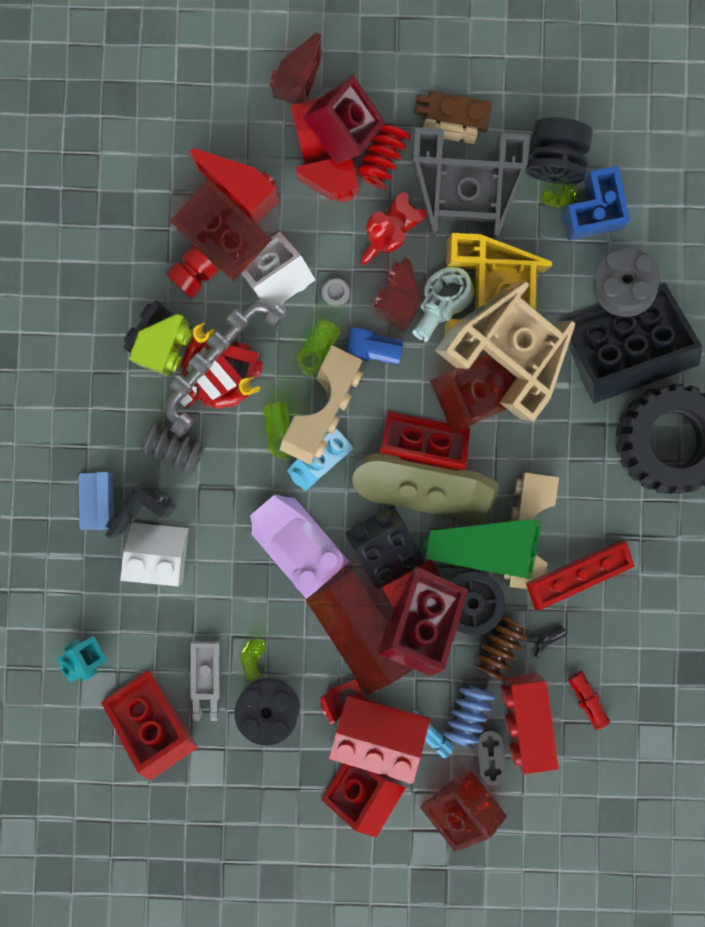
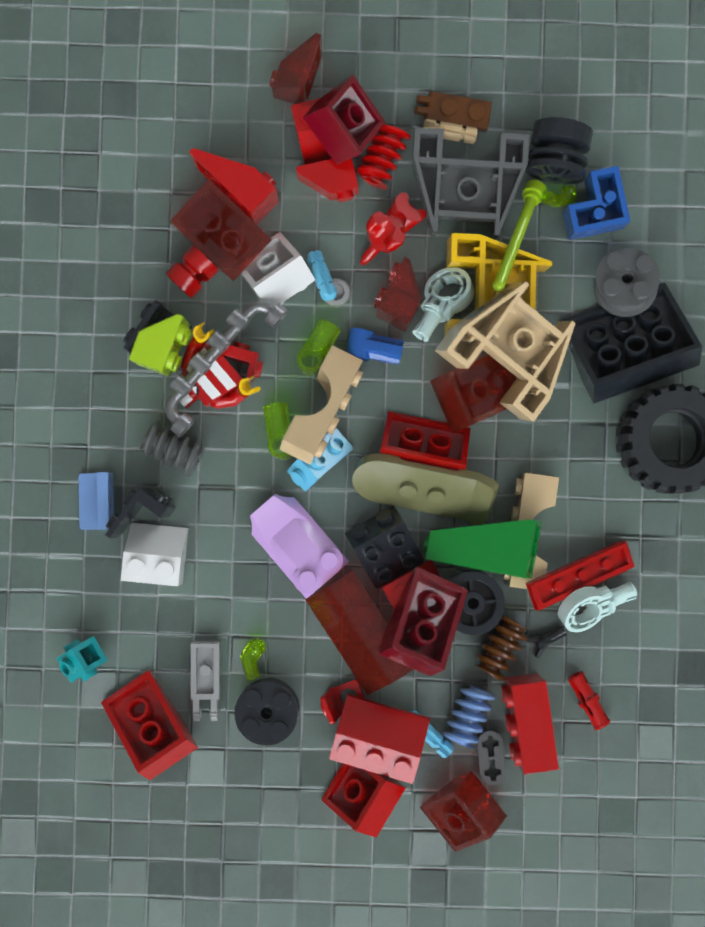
none -> medium azure axle [307,250,337,301]
none -> lime piece [493,180,547,292]
none -> light aqua pin [558,582,637,632]

